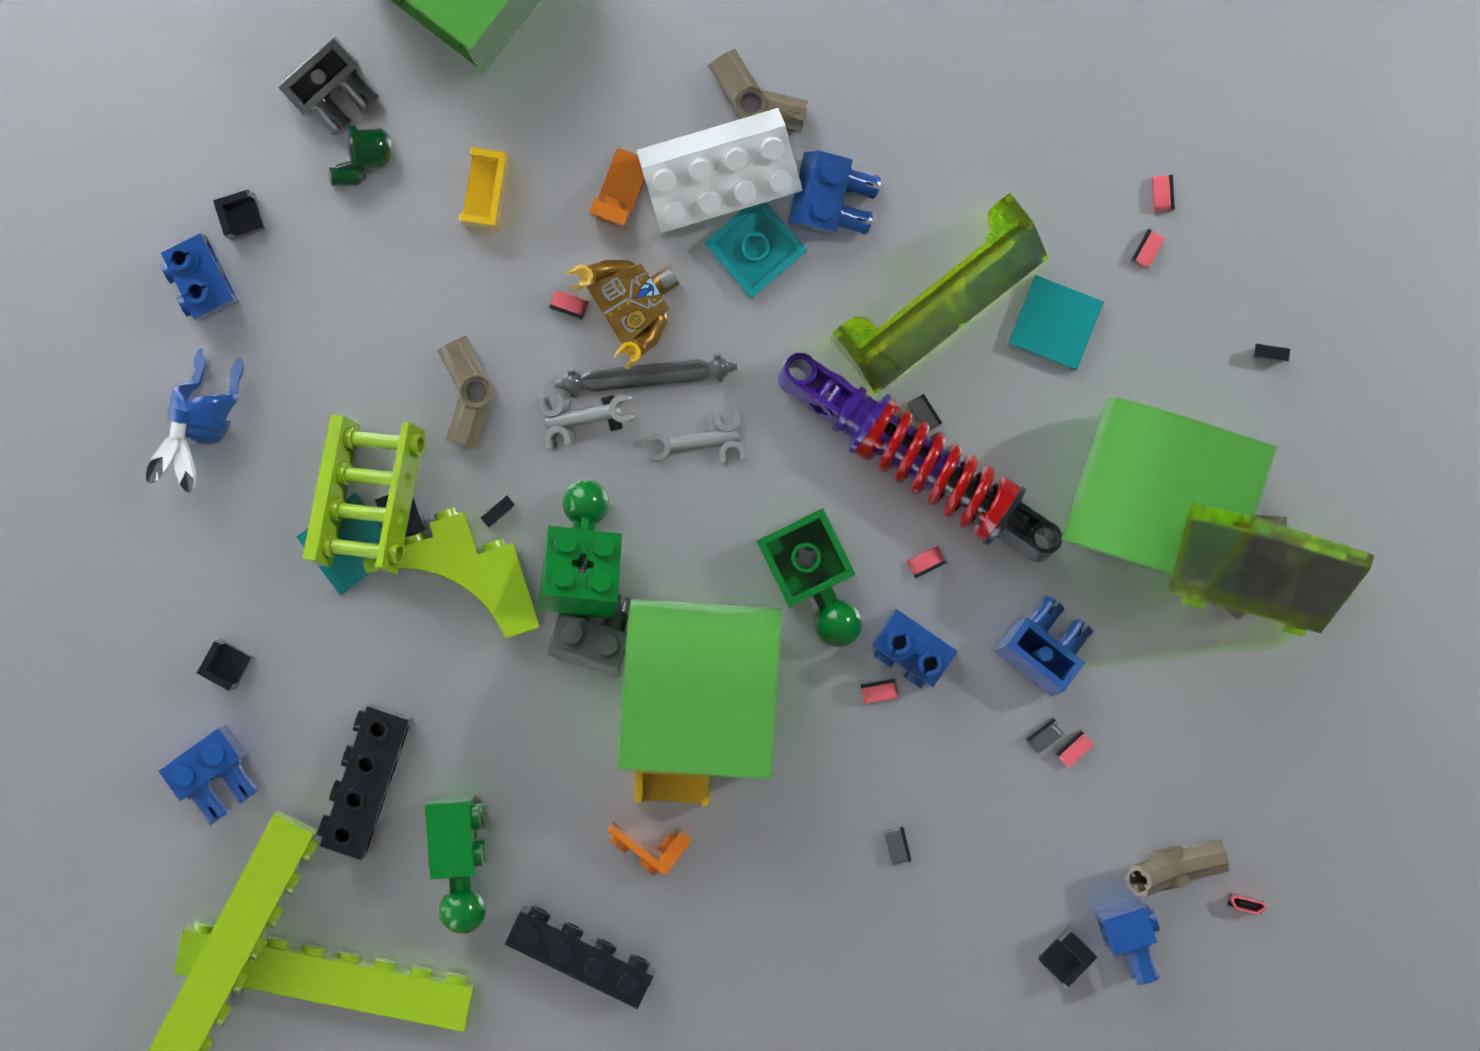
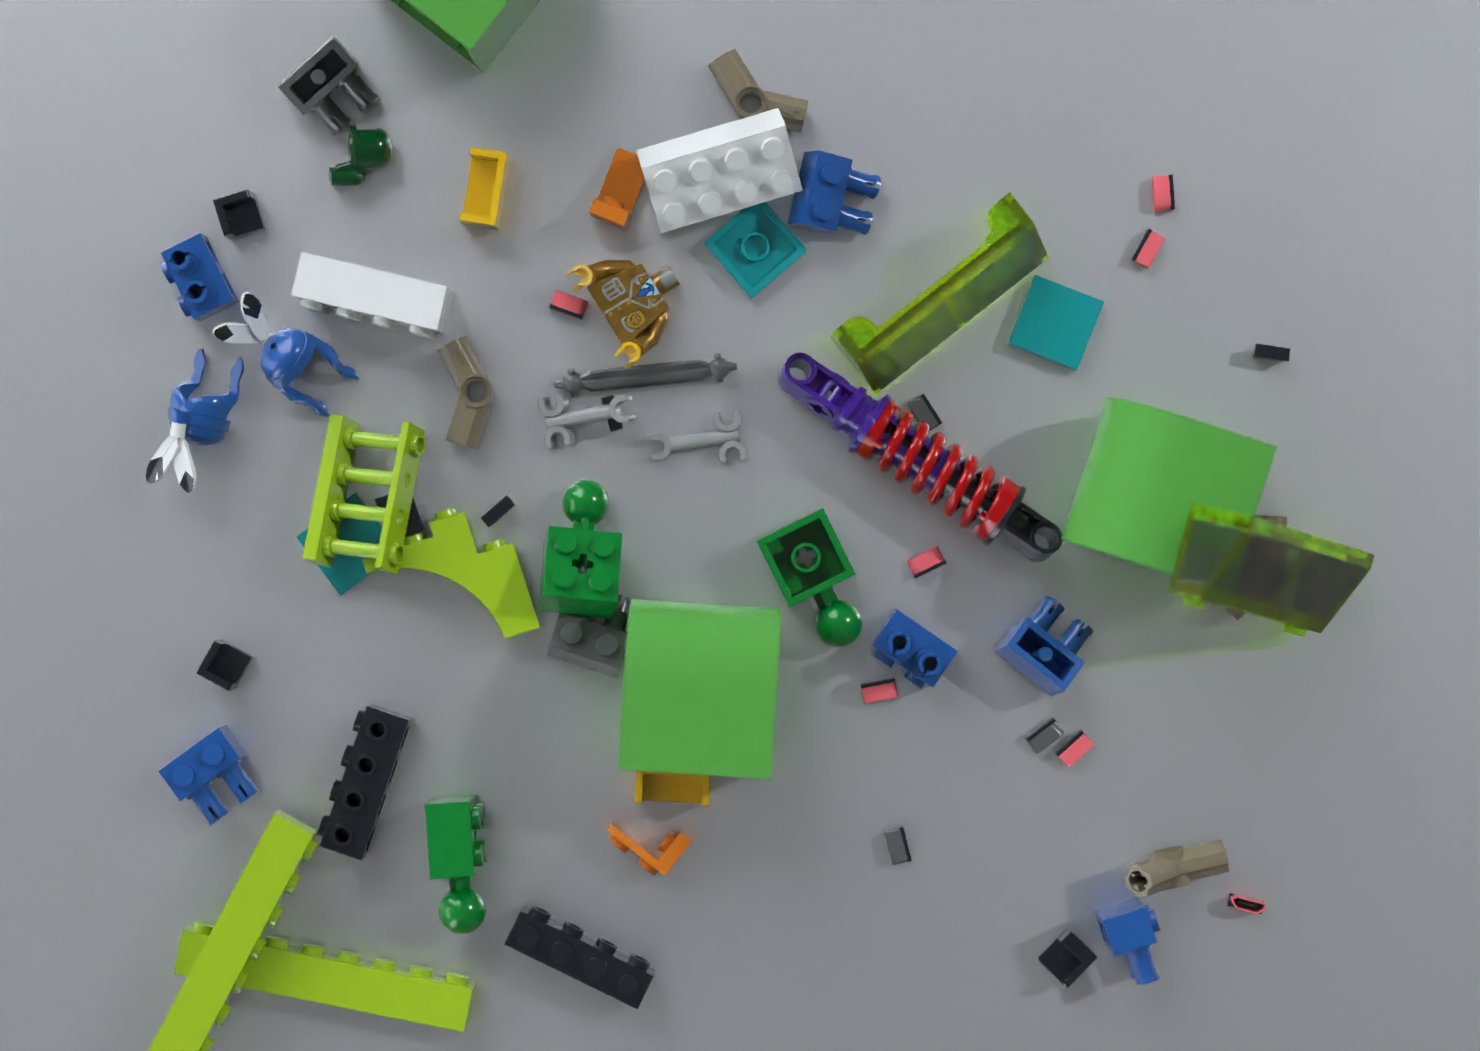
none -> blue hair [213,292,359,417]
none -> white brick [291,252,454,339]

